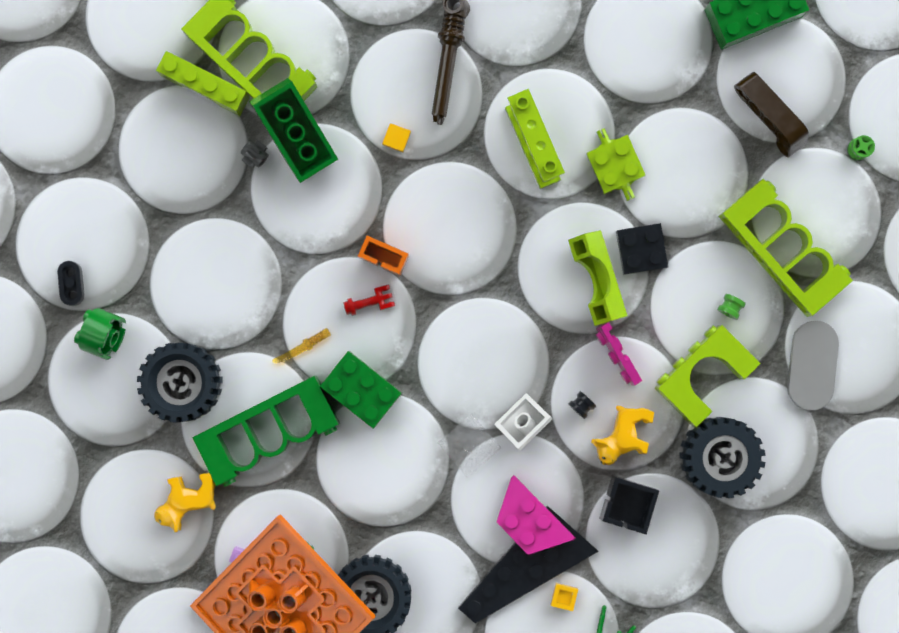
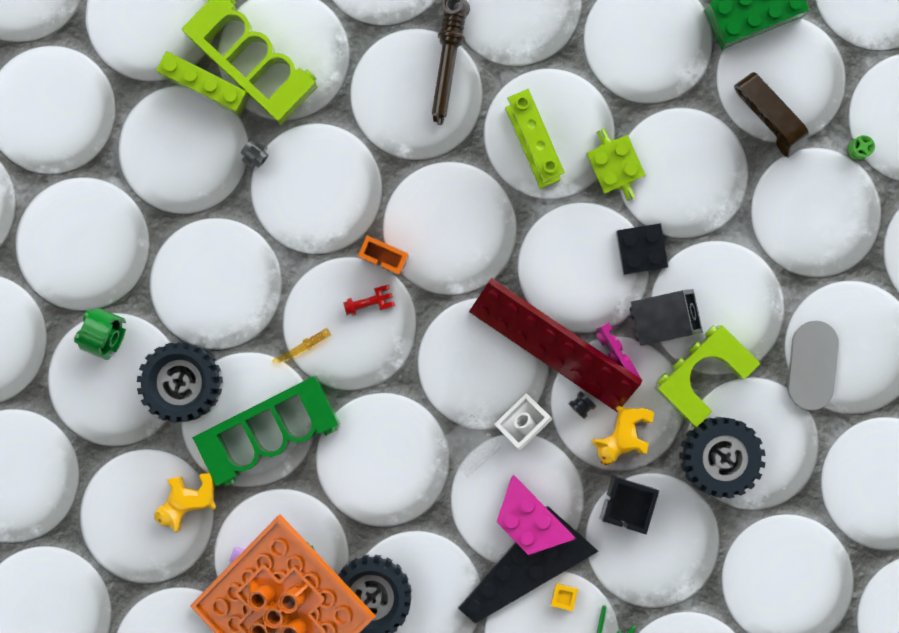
black plate [57,261,84,306] -> none
green brick [249,78,338,183] -> none
green brick [320,351,402,429] -> none
yellow tile [382,123,411,153] -> none
lime arch [568,230,627,326] -> none
bright green wheel [717,293,746,320] -> none
lime fence [718,178,853,317] -> none
none -> dark red plate [469,278,643,412]
none -> black slope [629,289,703,346]

